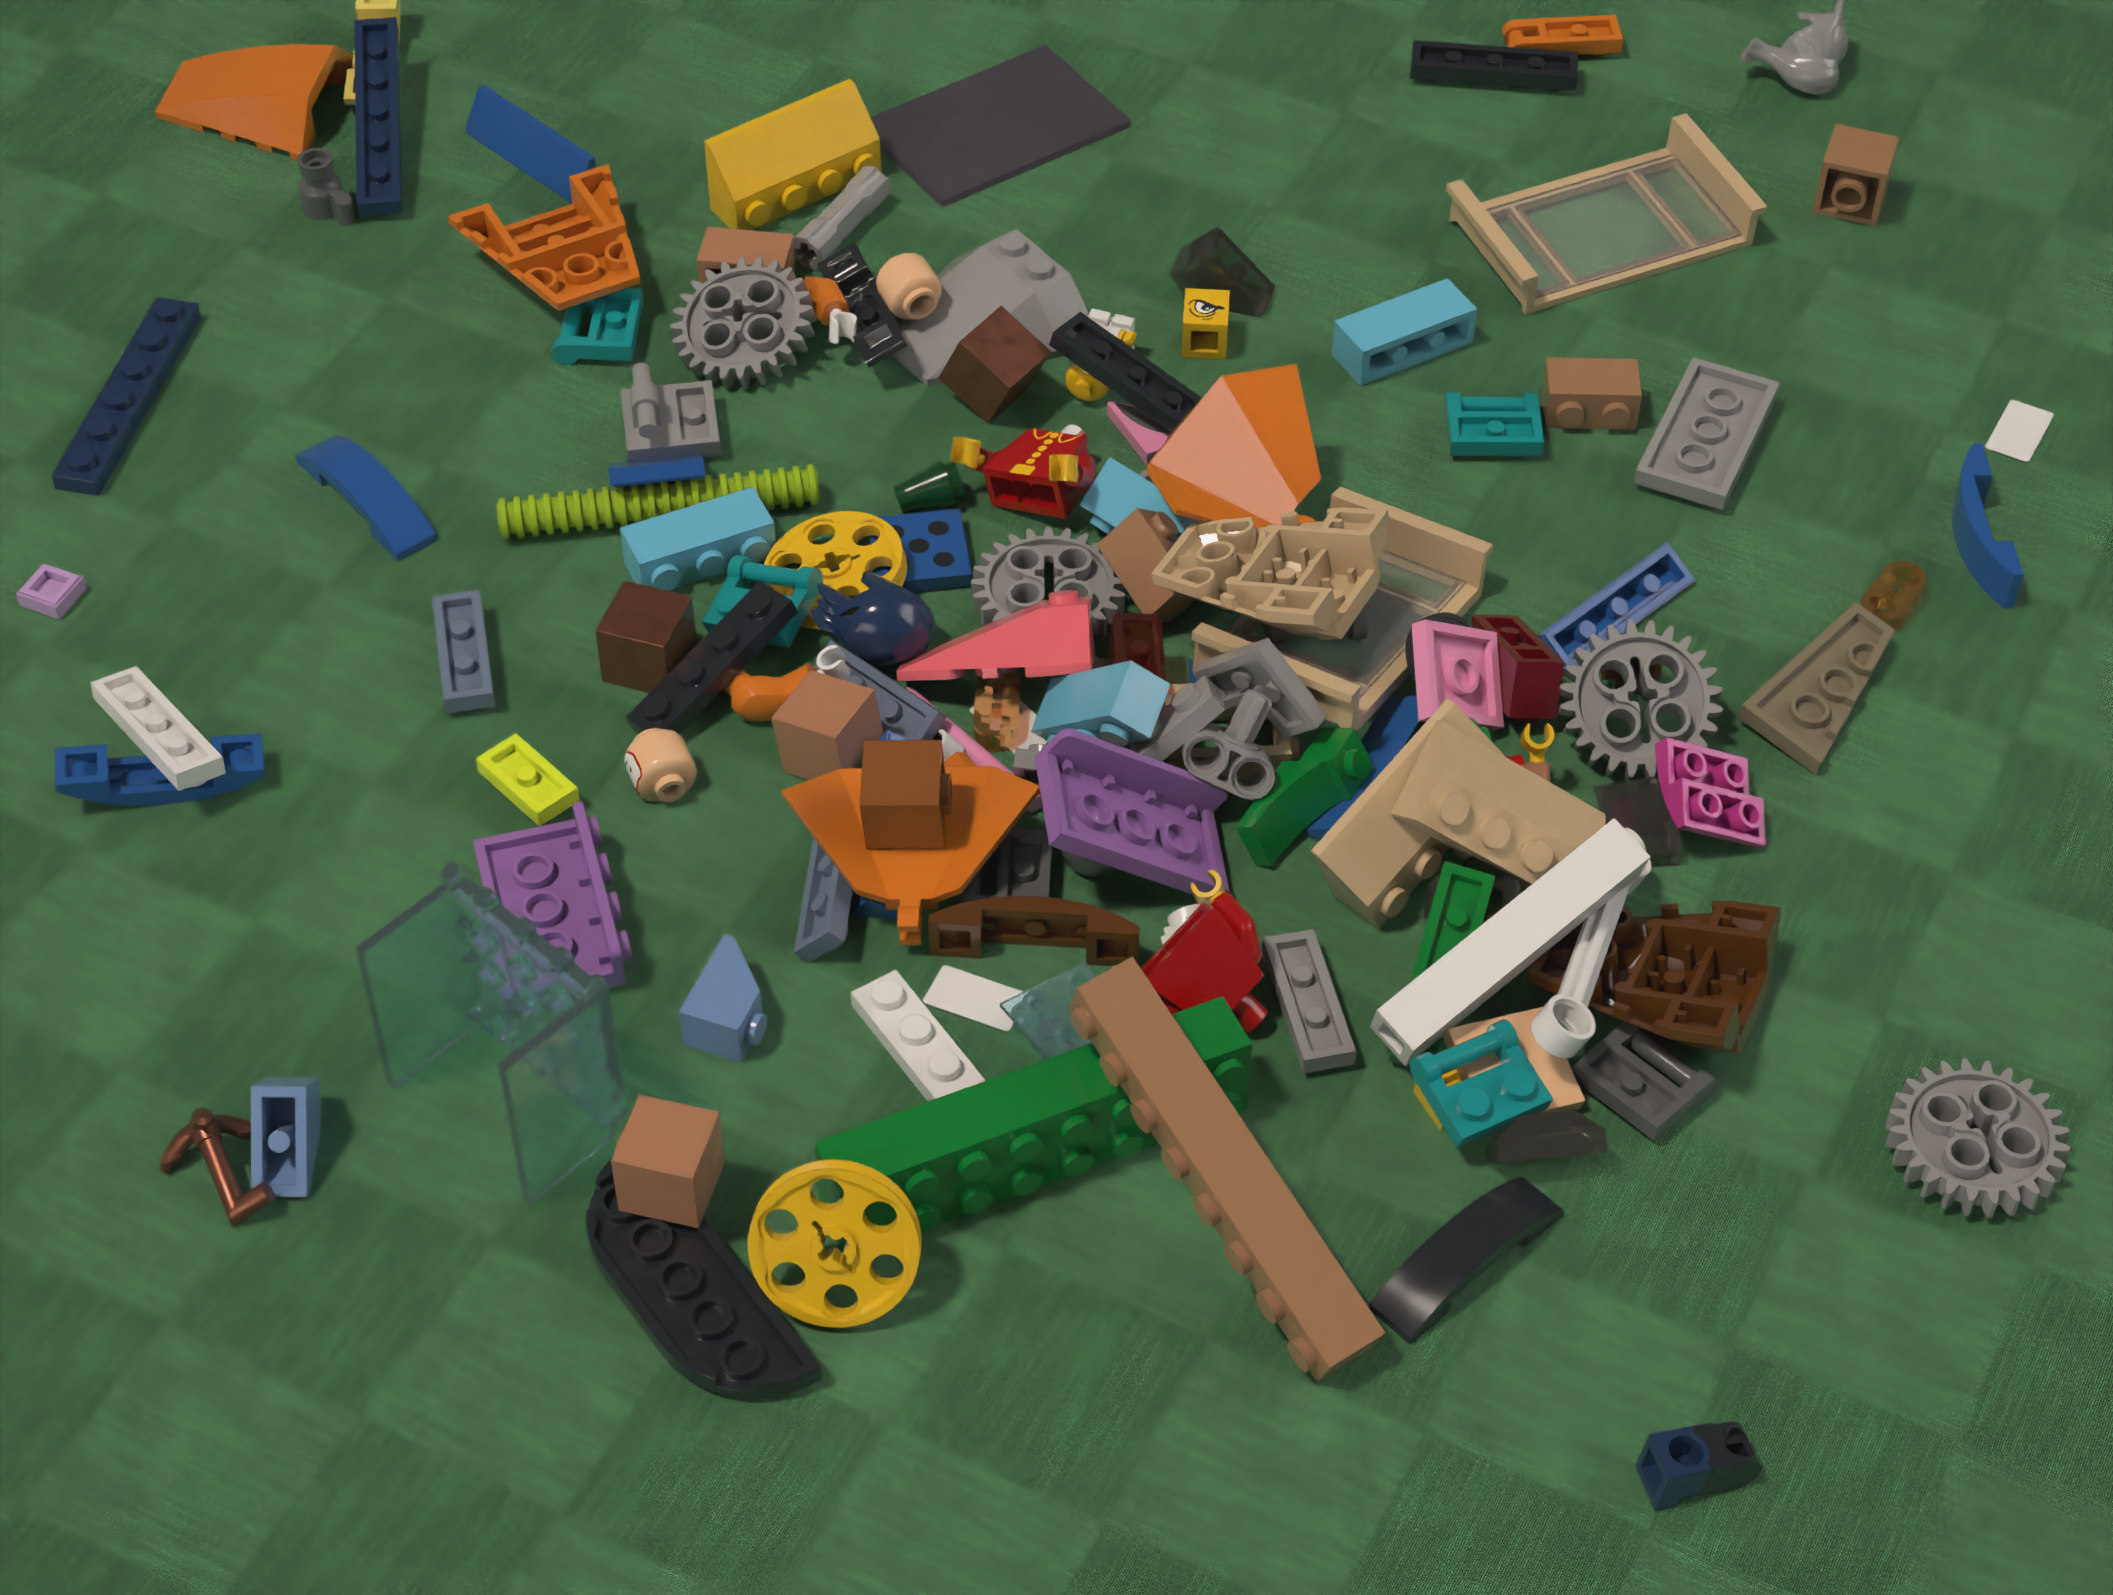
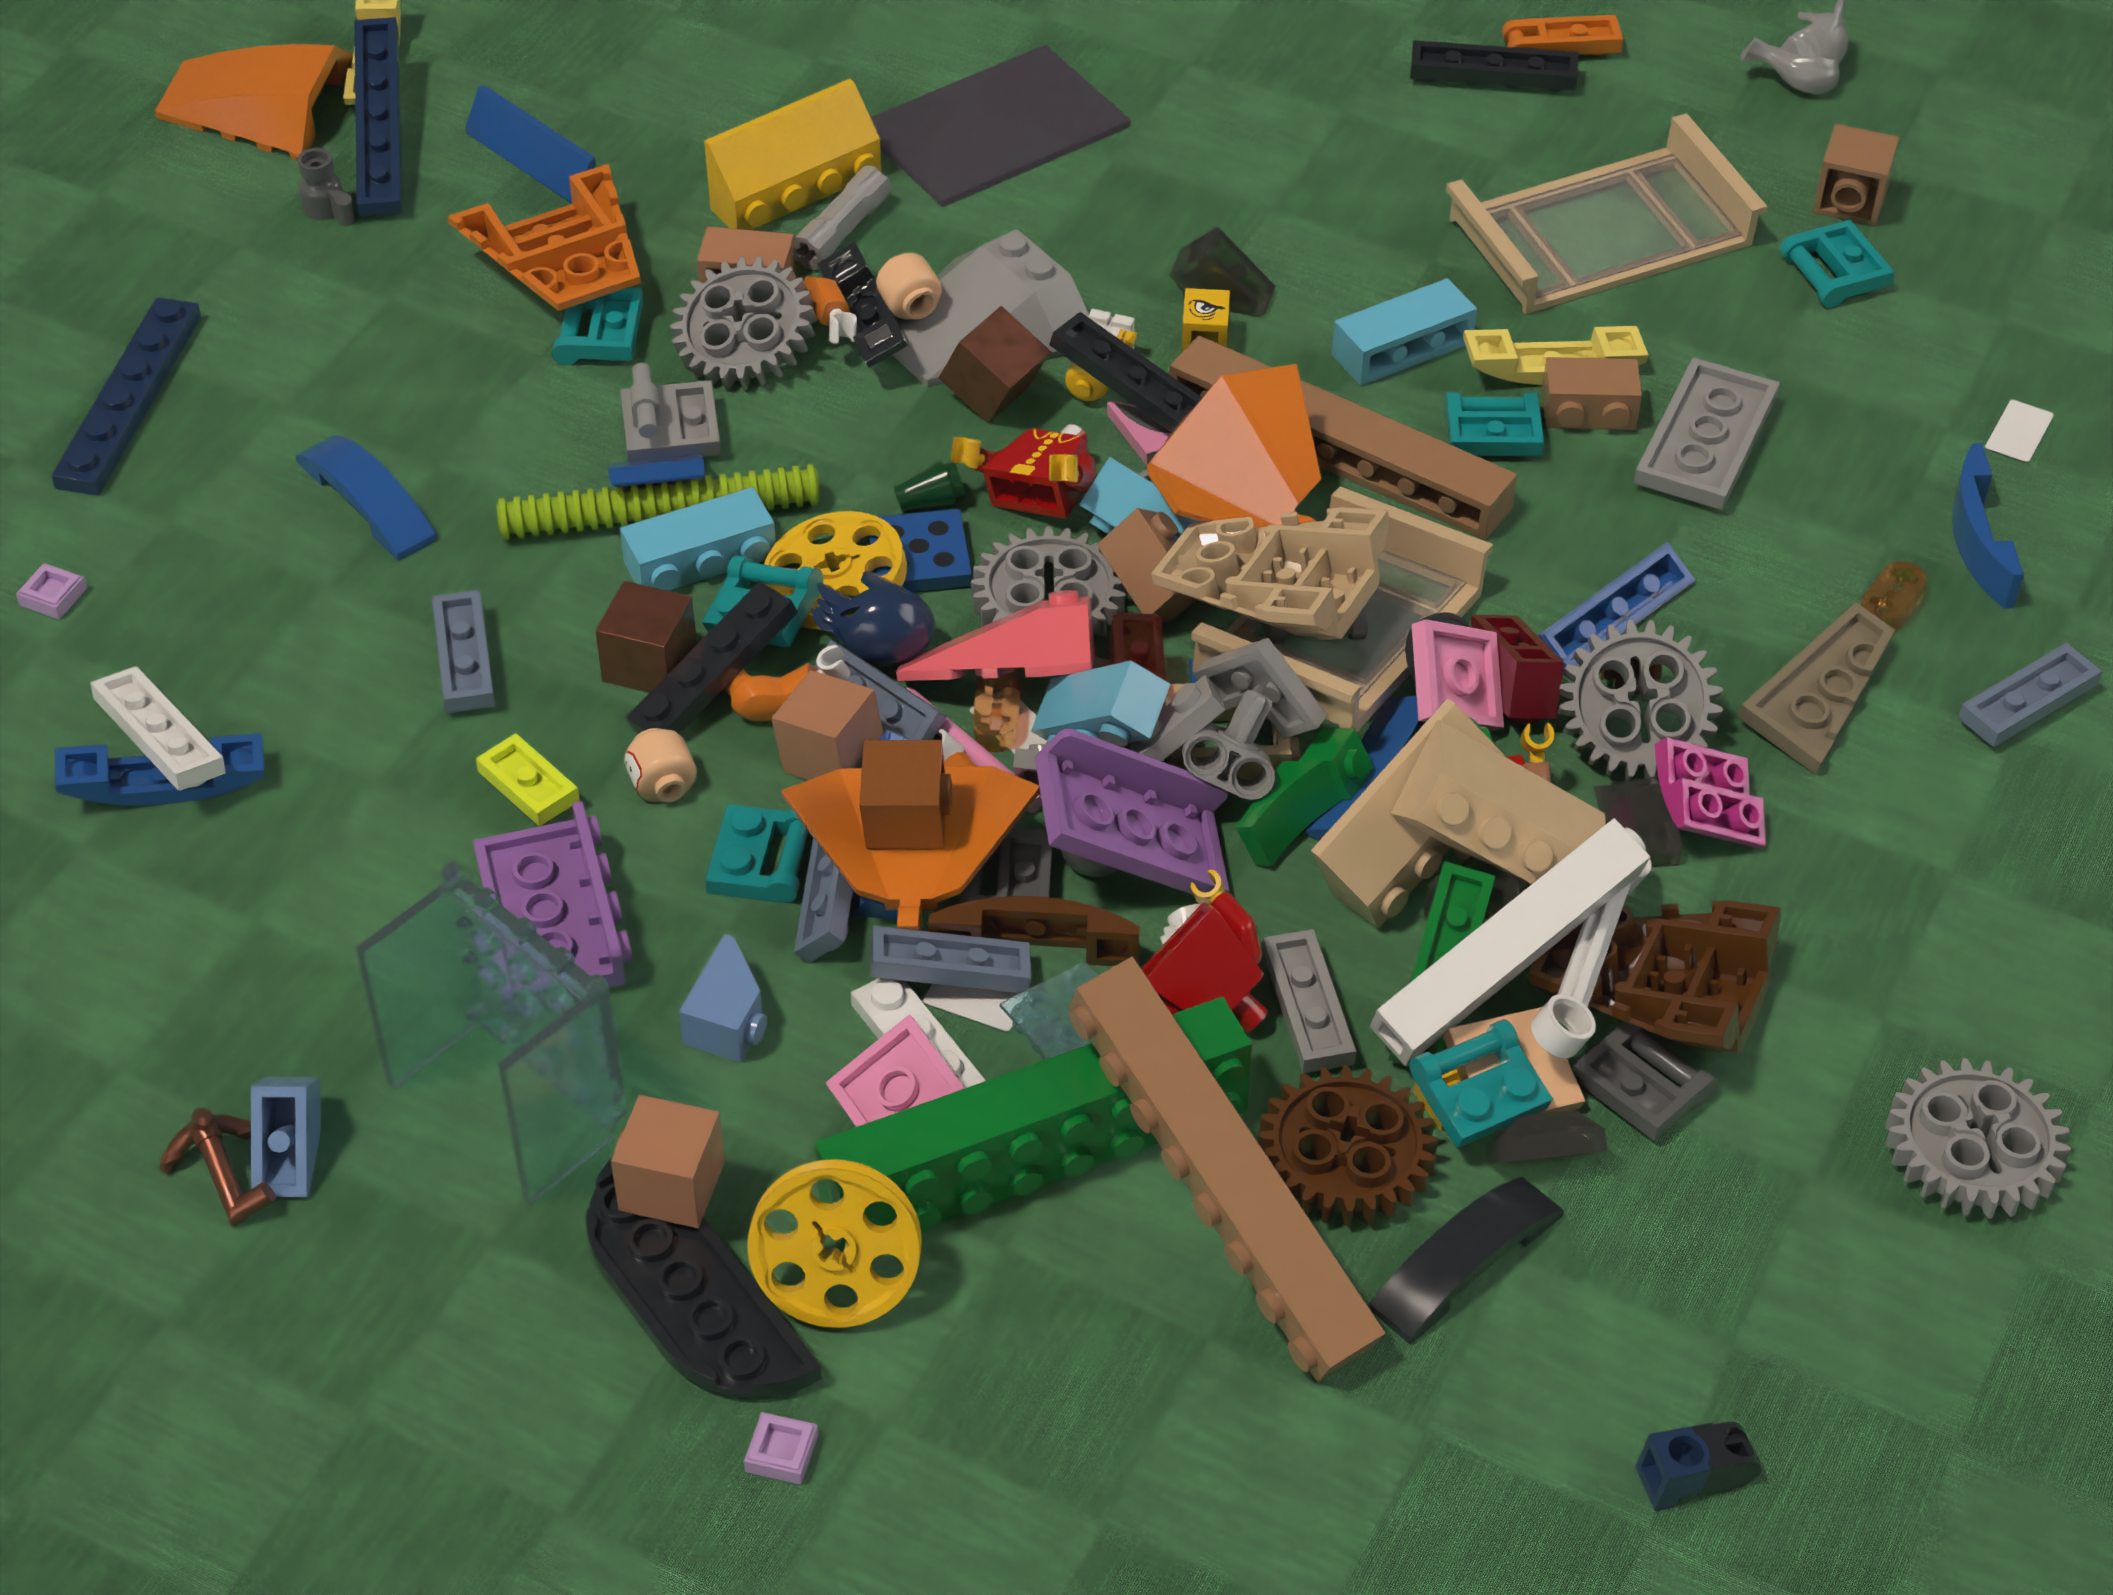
none -> teal plate [705,804,811,903]
none -> lavender tile [744,1412,819,1485]
none -> bright pink plate [826,1014,966,1127]
none -> sand blue plate [870,926,1031,994]
none -> medium nougat brick [1169,336,1517,541]
none -> reddish brown gear [1258,1065,1438,1226]
none -> light yellow slope [1463,326,1649,385]
none -> teal plate [1779,220,1895,308]
none -> sand blue plate [1958,642,2103,747]

